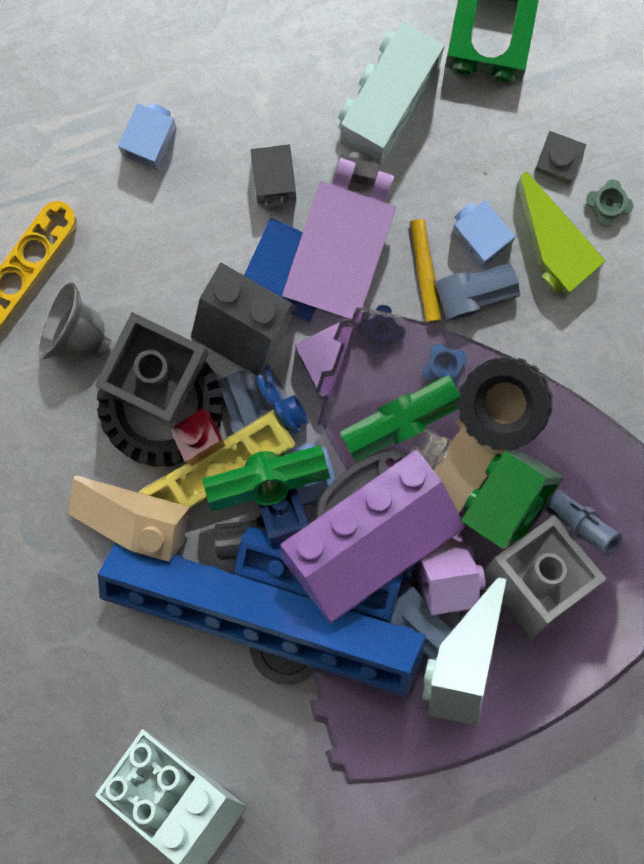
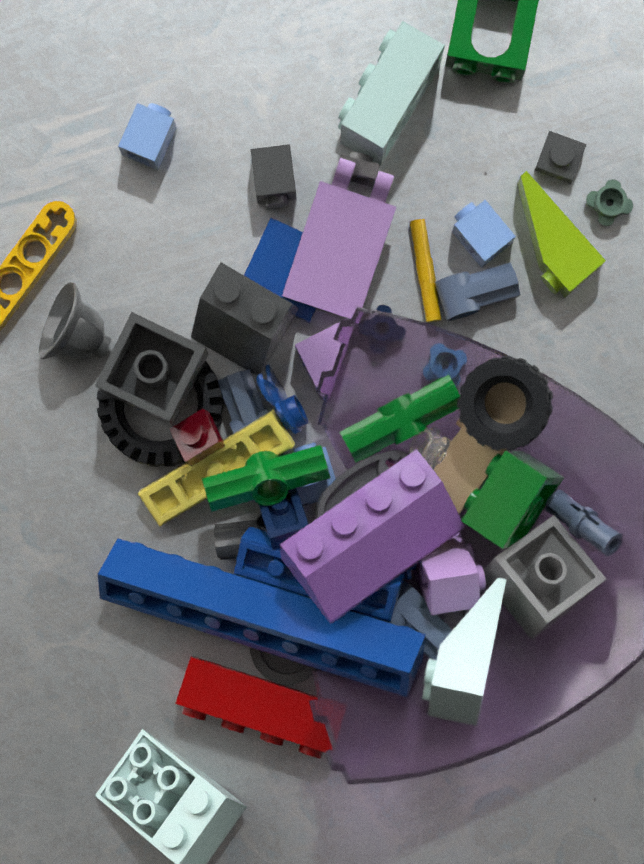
tan slope [68,475,190,562] -> none
none -> red brick [175,656,346,759]

